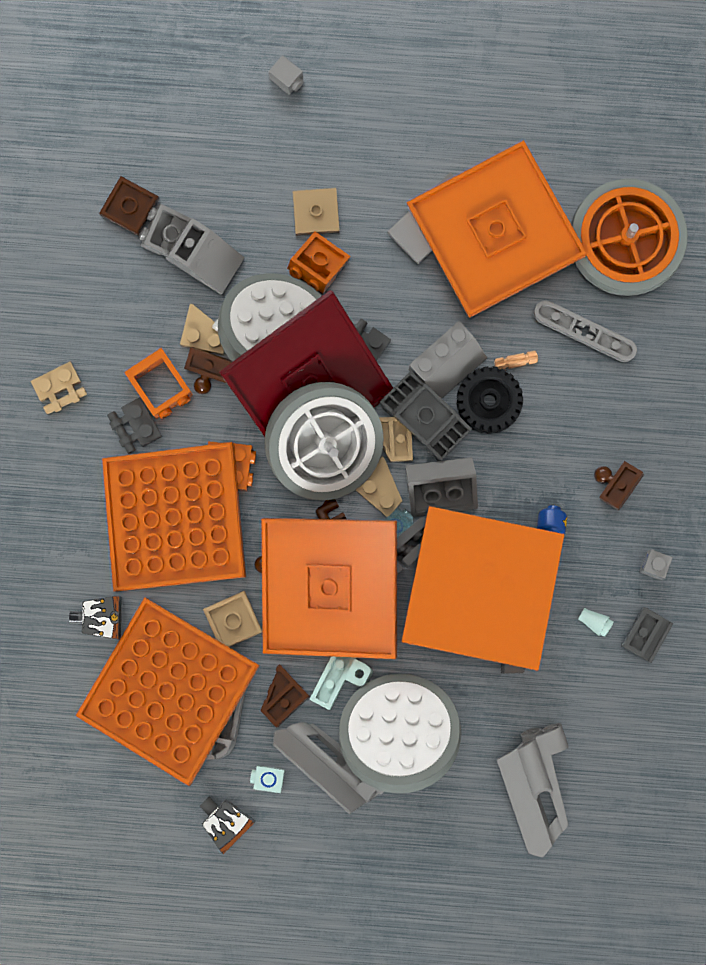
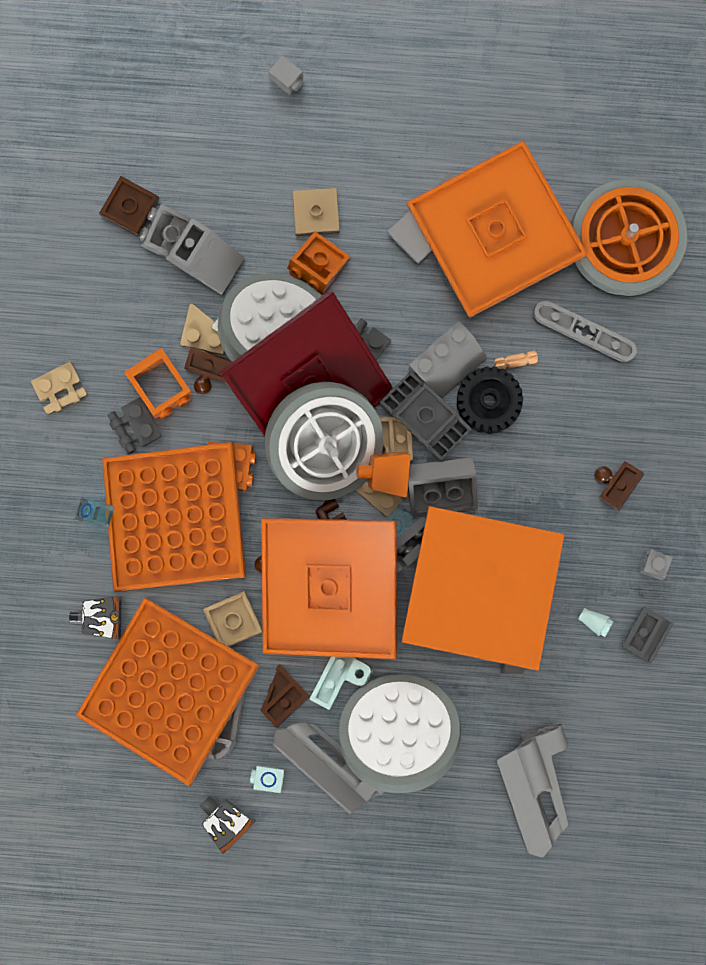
blue head [537,505,567,534] -> none
none -> clear light blue brick [75,498,115,528]
none -> orange torso [356,451,411,497]

